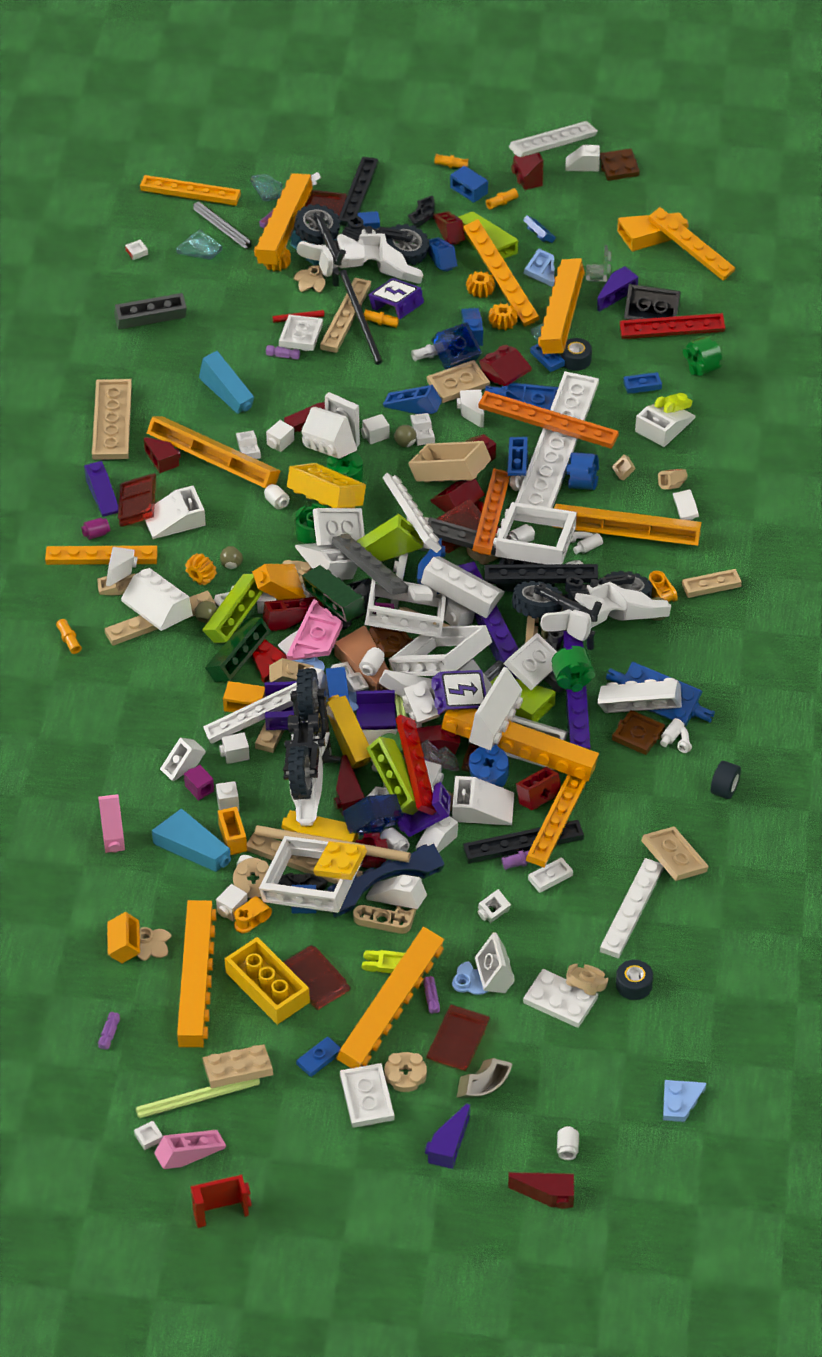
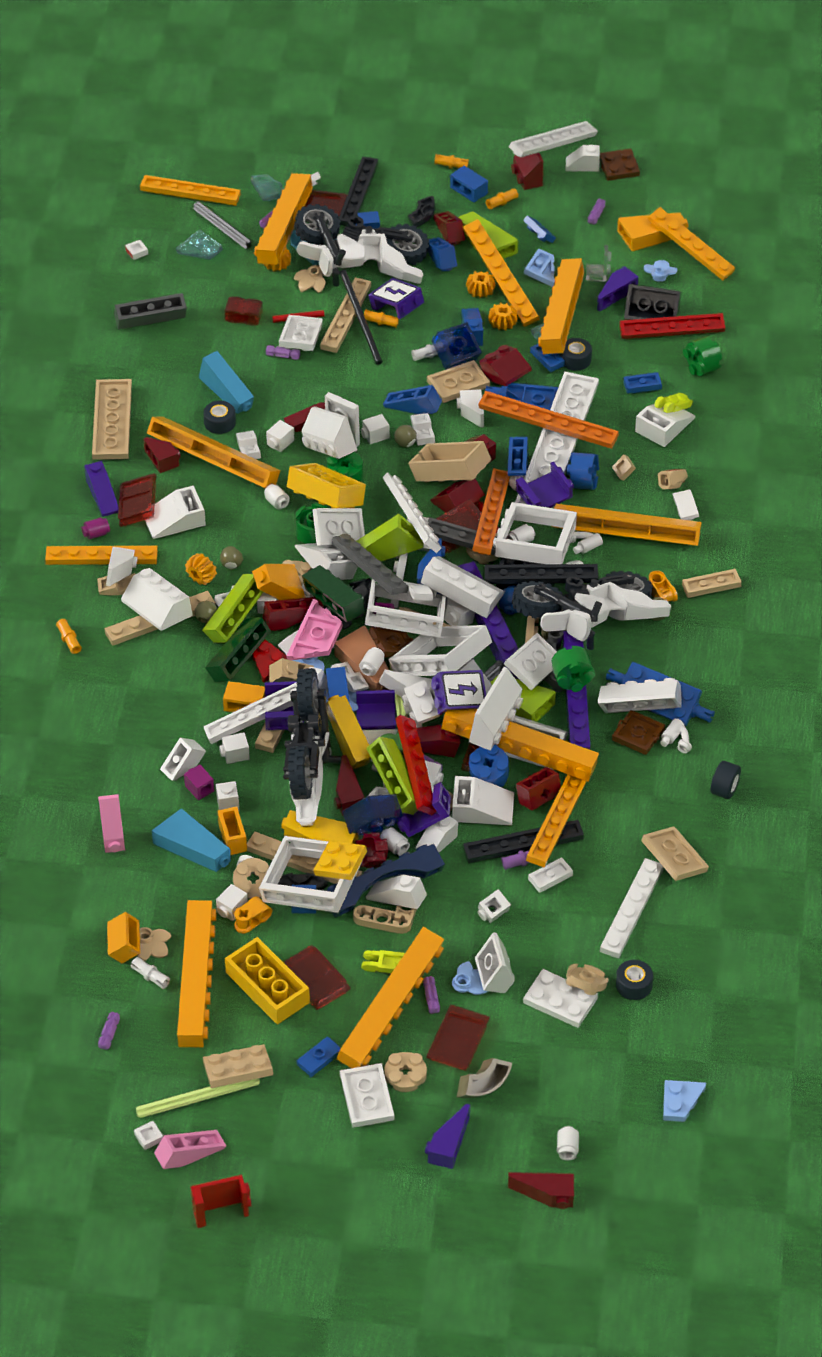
tan piece [255,825,411,862] -> none
clear slope [421,740,460,772] -> none
none -> white pin [131,957,170,989]
none -> black wheel [203,401,236,434]
none -> clear red brick [225,296,263,326]
none -> blue head [498,586,518,615]
none -> dark purple panel [516,461,574,508]
none -> medium lavender axle [588,199,606,225]
none -> light blue plate [644,260,678,281]

